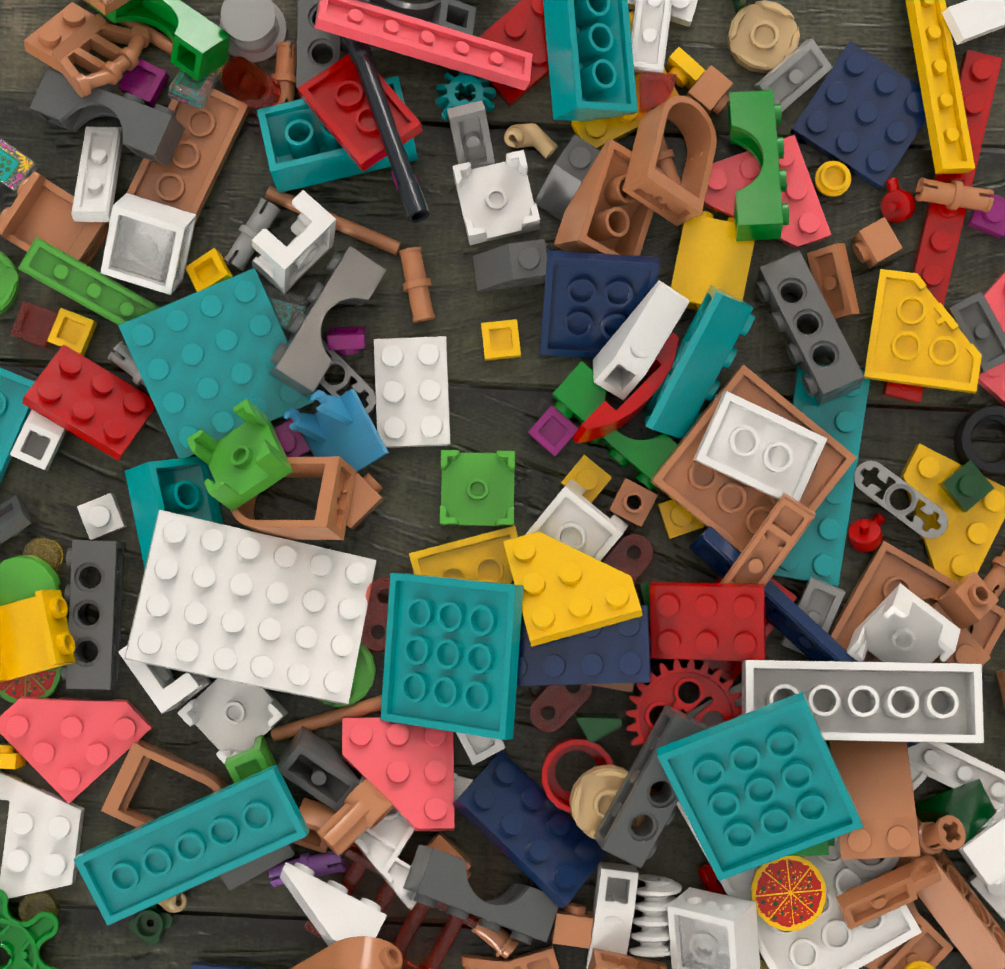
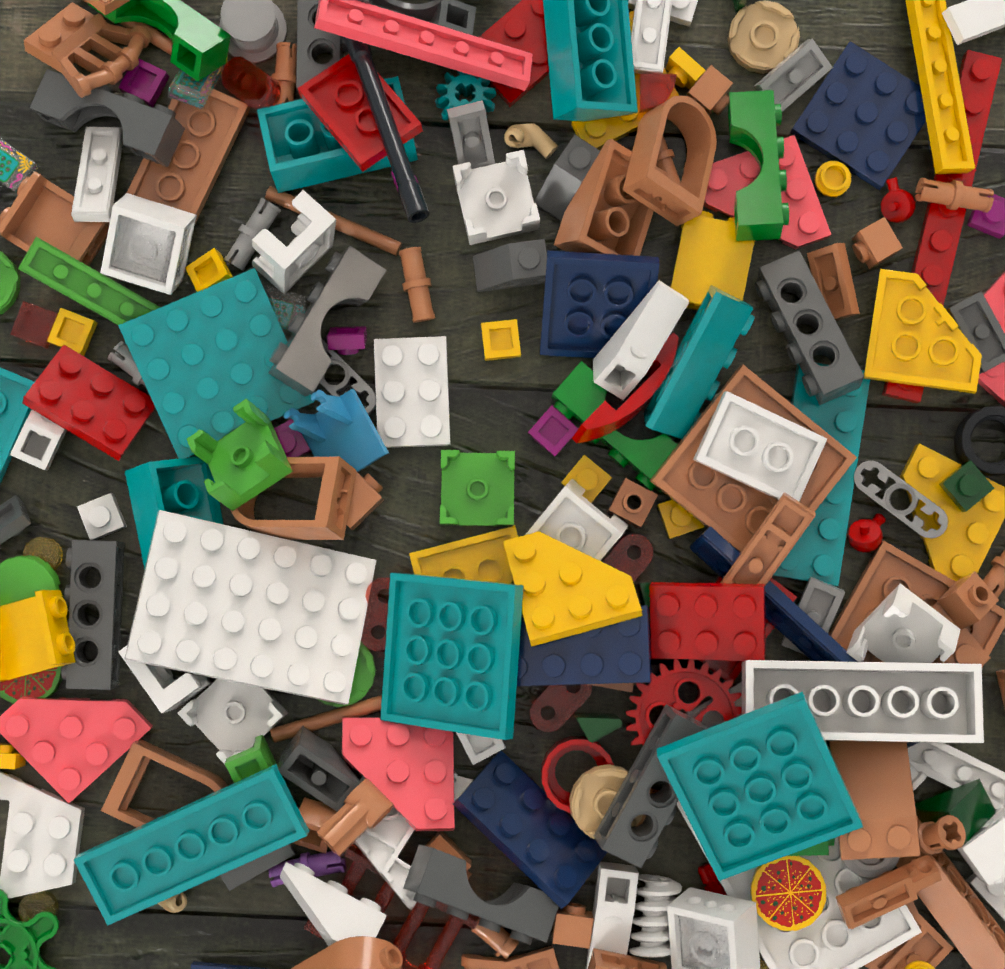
dark green plate [128,904,173,945] -> none

